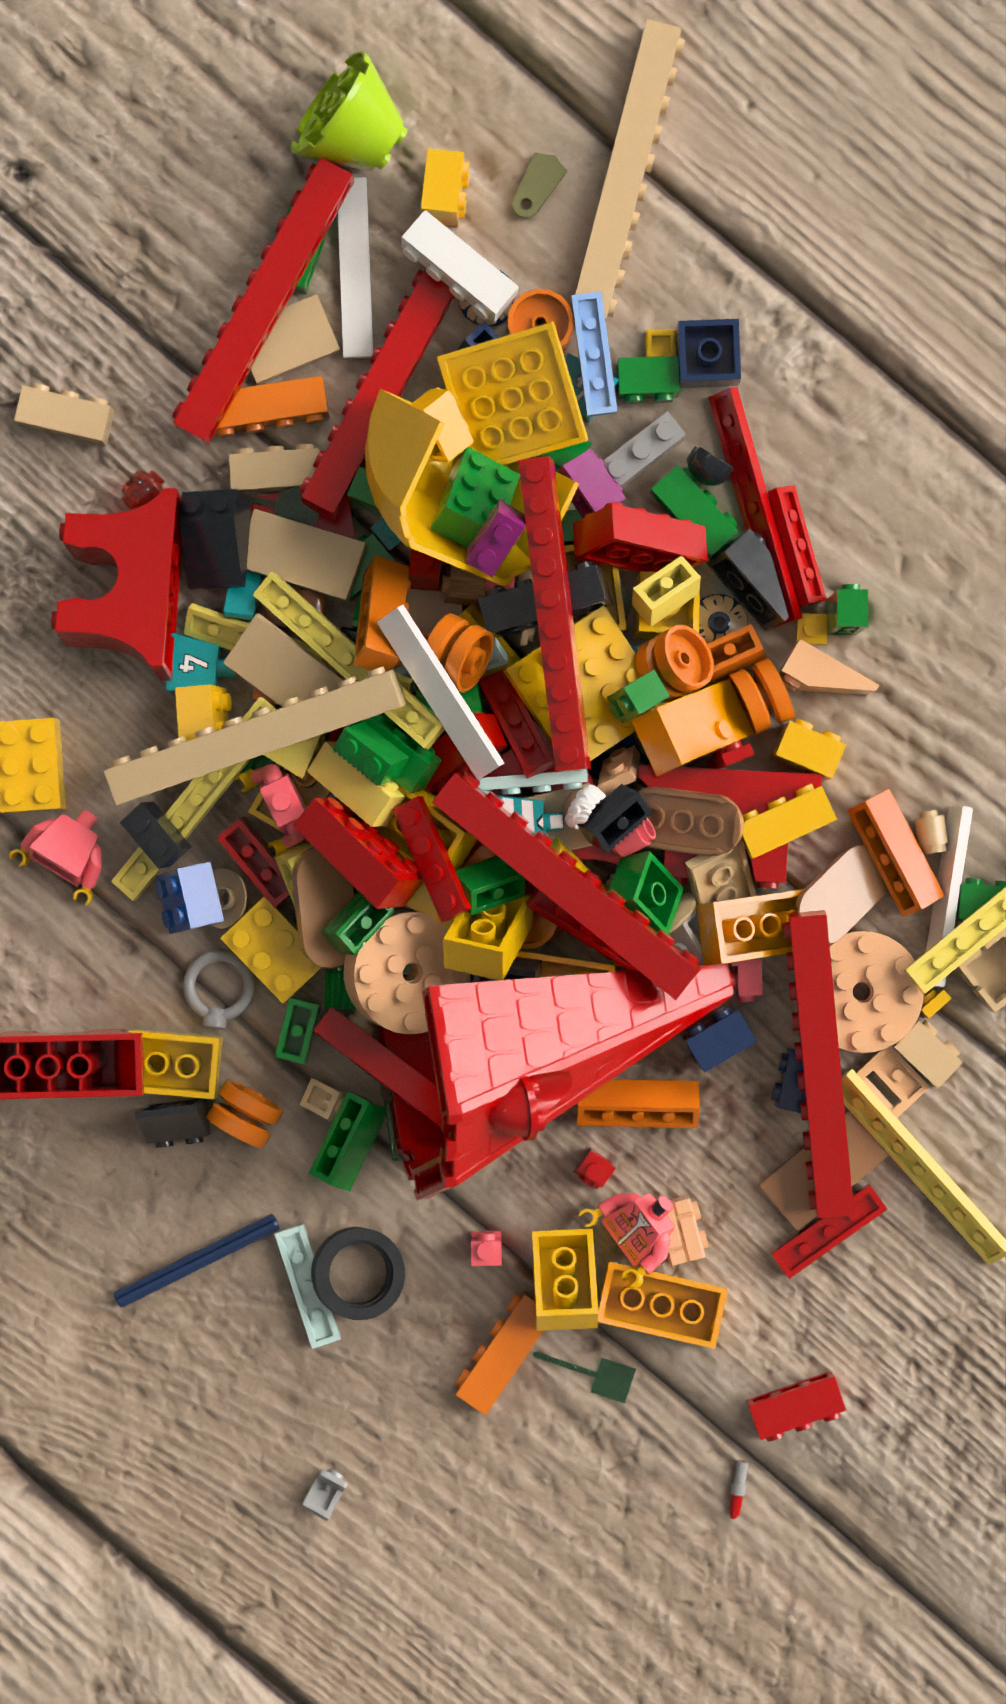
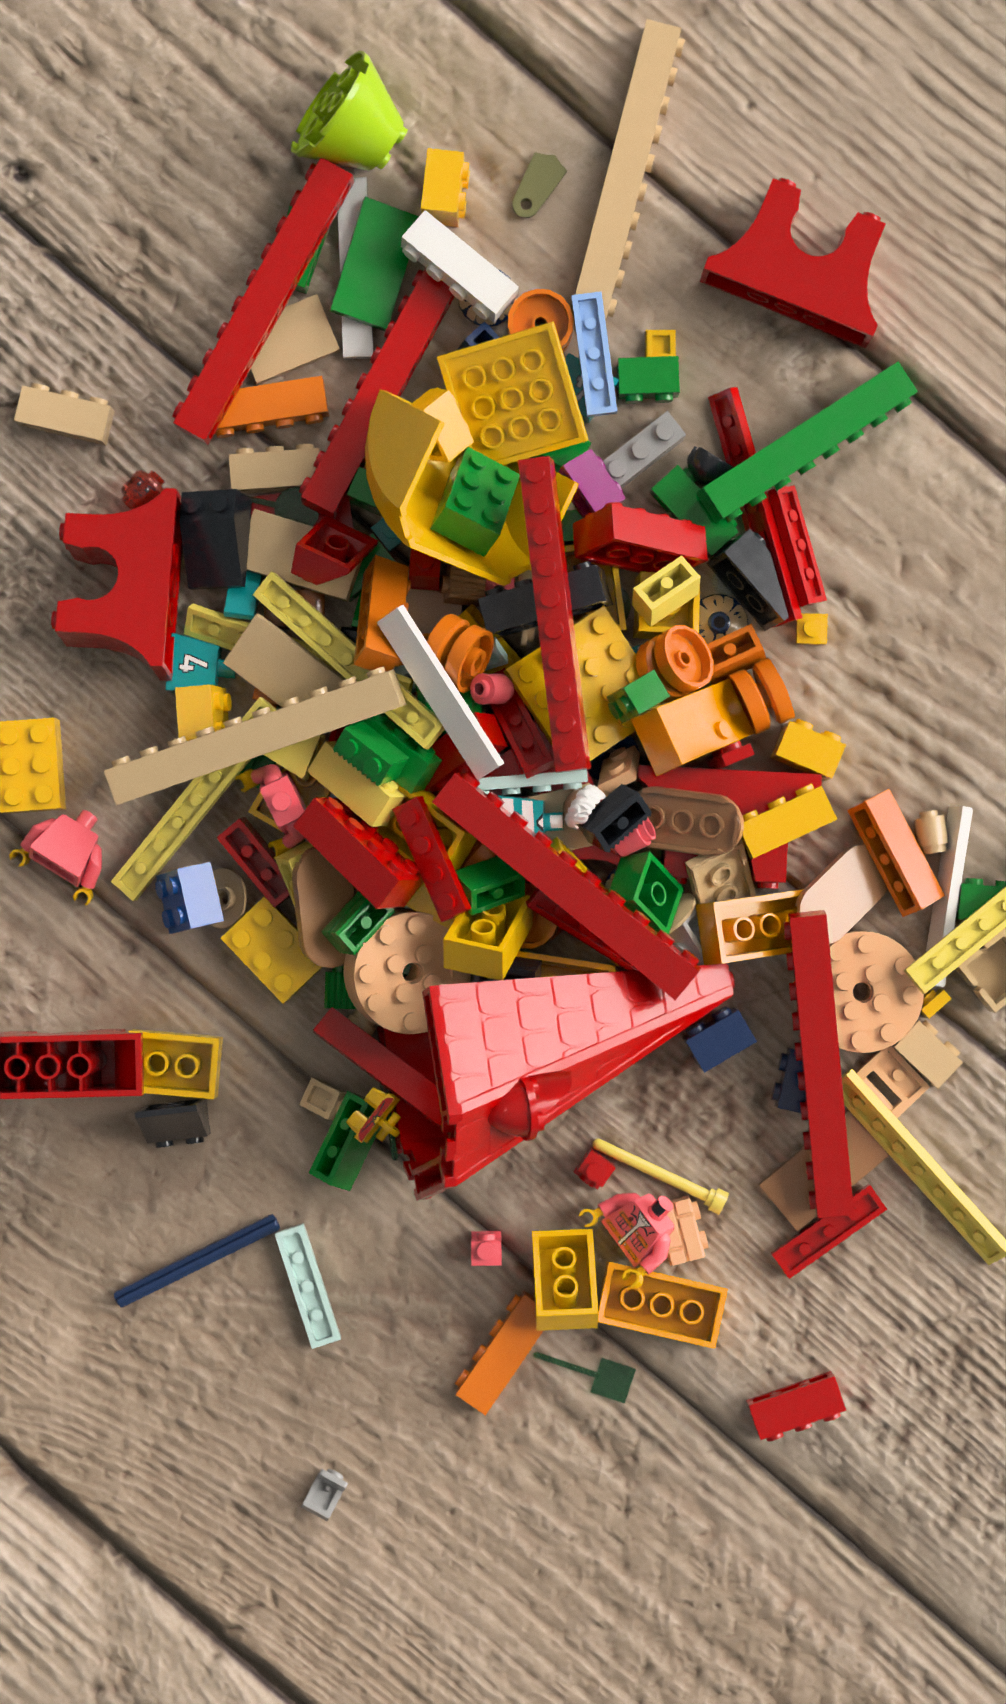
black brick [120,801,192,869] -> none
light grey piece [183,950,255,1029] -> none
orange wheel [206,1079,284,1149] -> none
green brick [275,997,322,1064] -> none
black tyre [311,1227,405,1320] -> none
magenta brick [465,499,526,577] -> none
orange brick [577,1079,700,1128] -> none
dark blue brick [676,319,741,388] -> none
coral brick [729,958,763,1002] -> none
light grey piece [730,1460,749,1519] -> none
light nougat slope [778,639,879,695] -> none
green brick [826,584,868,635] -> none
none -> red slope [291,516,378,585]
none -> green tile [329,196,419,331]
none -> yellow hips [346,1087,401,1143]
none -> coral brick [470,673,514,705]
none -> light yellow piece [592,1139,729,1215]
none -> green brick [696,361,918,524]
none -> red piece [699,178,886,349]

